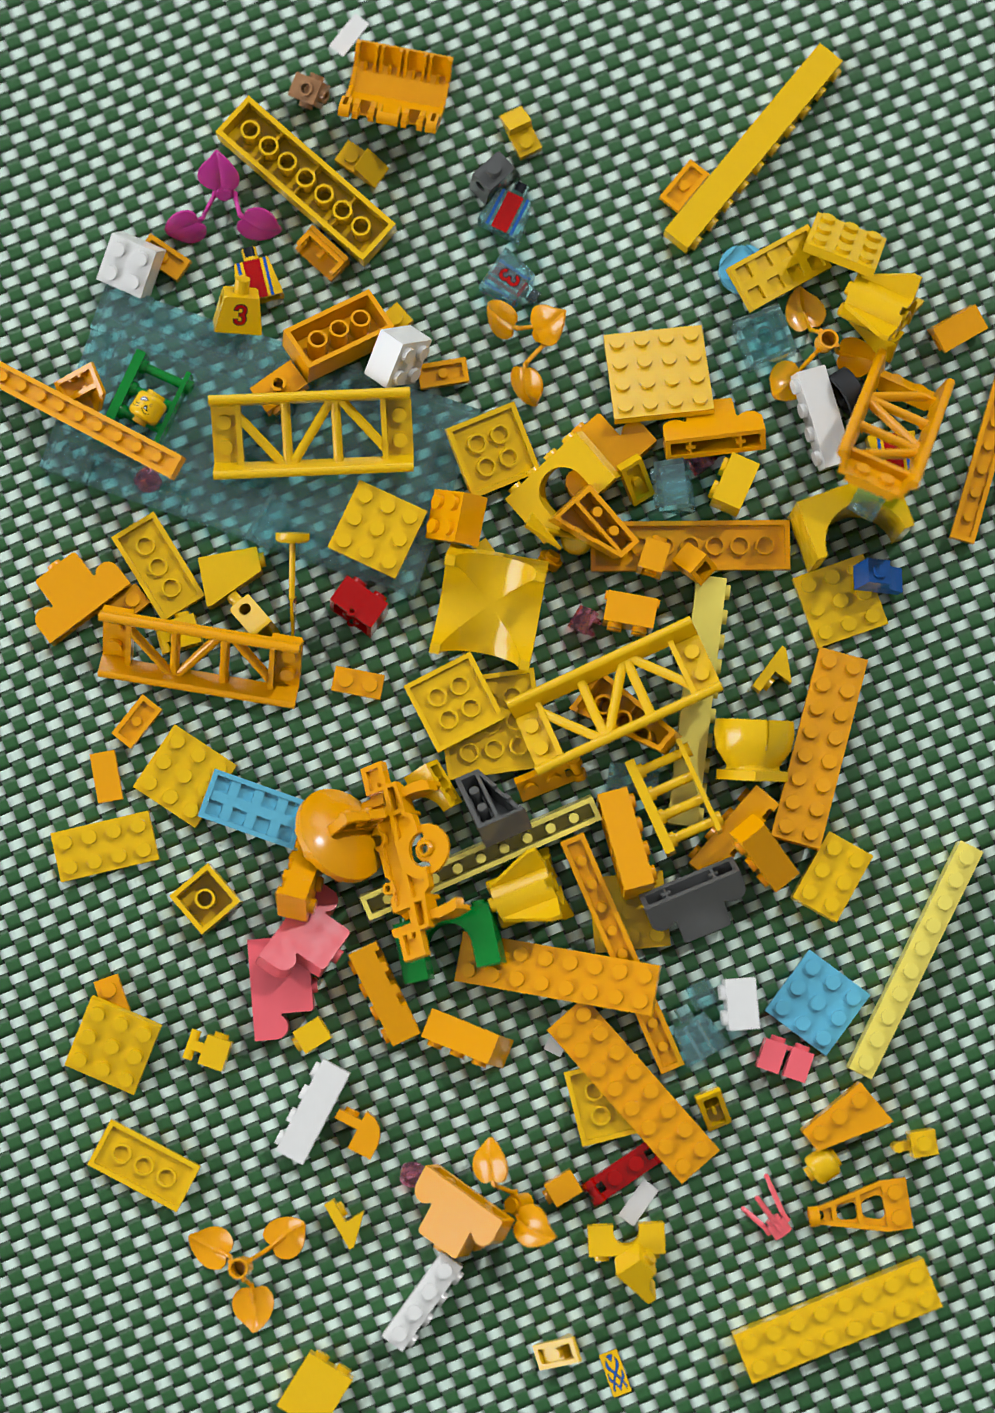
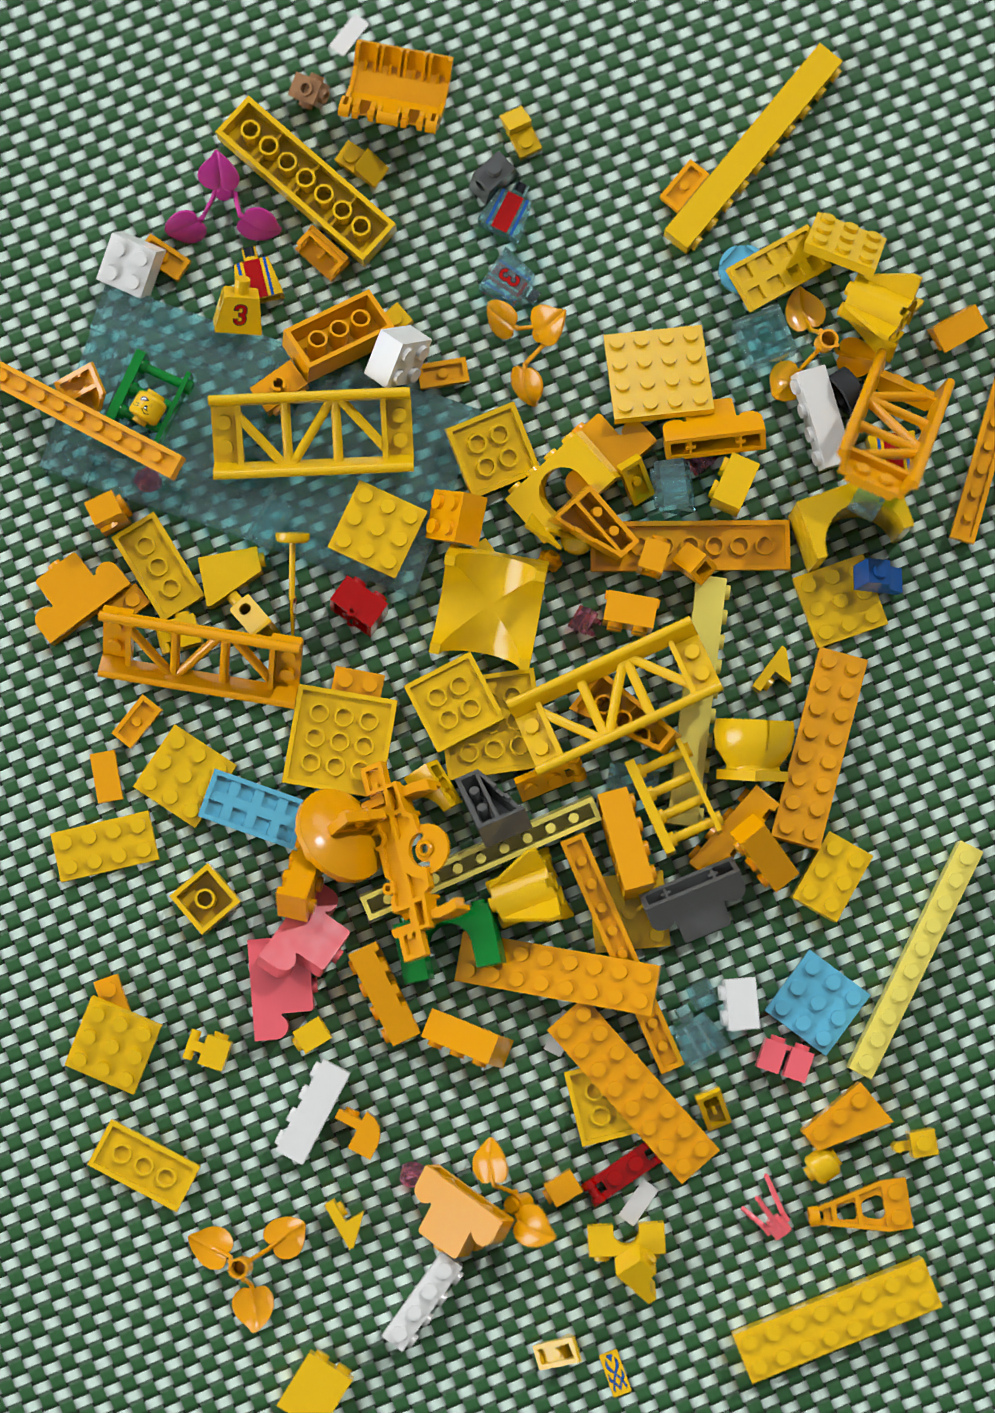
none -> light orange arch [84,490,133,537]
none -> yellow plate [282,684,398,798]

